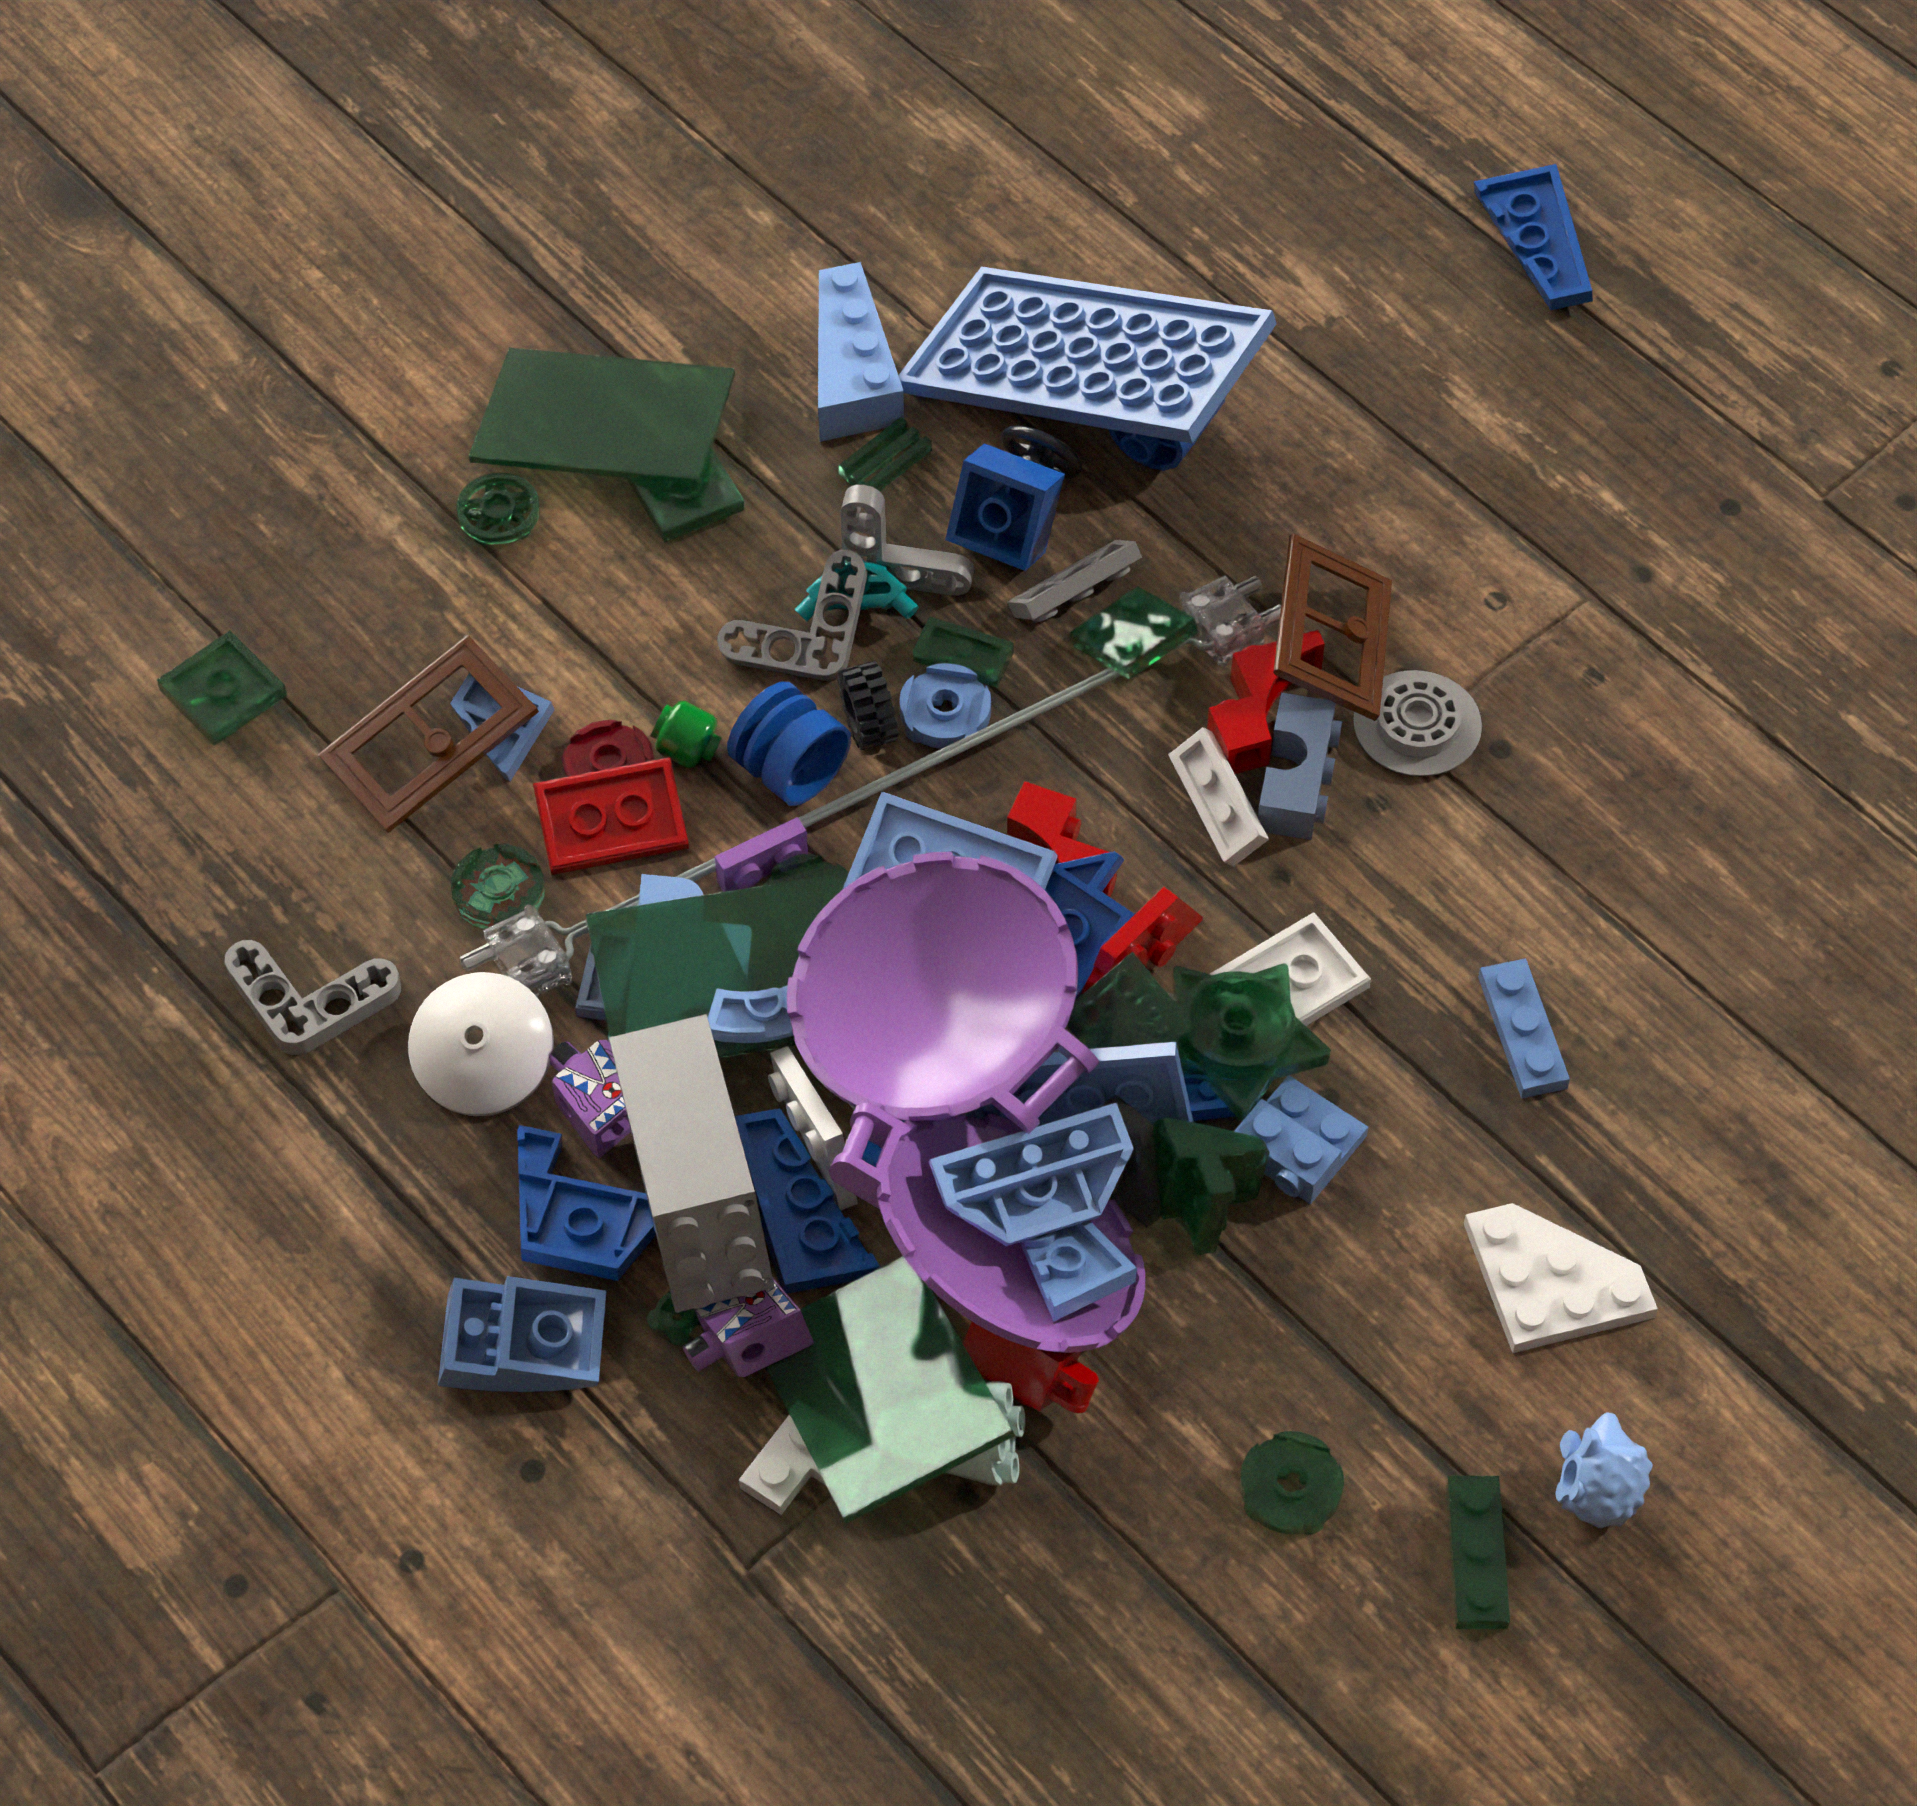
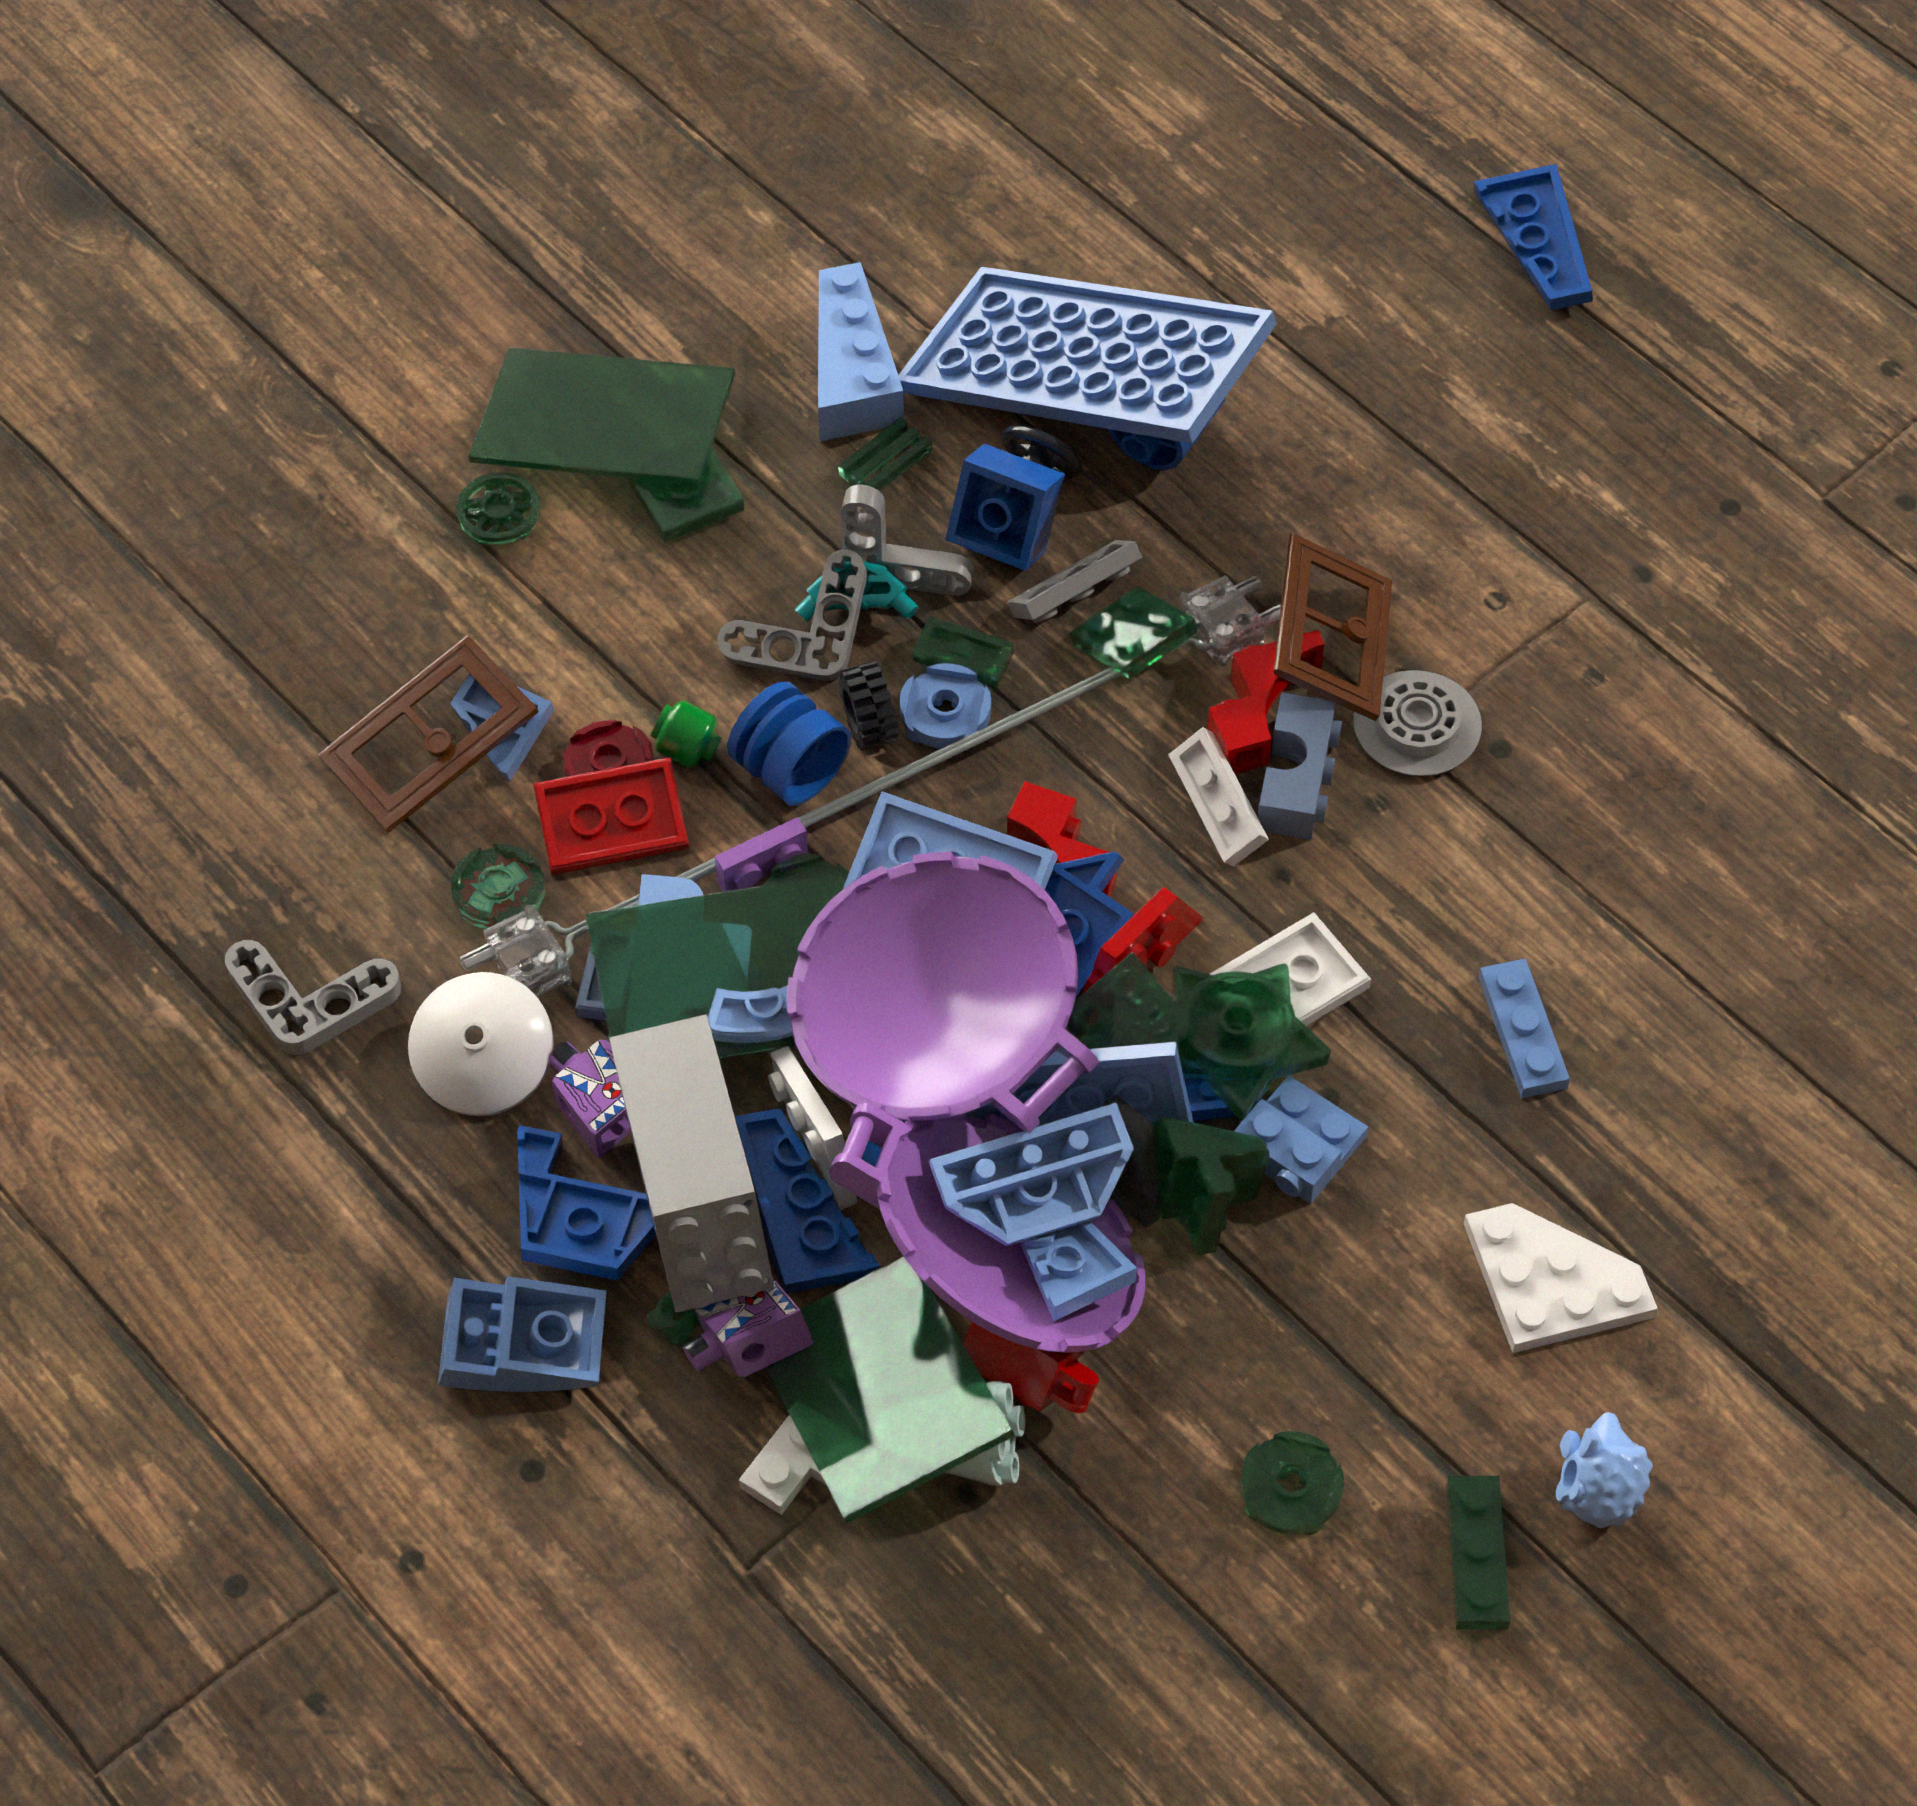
clear green plate [157,631,287,745] -> none

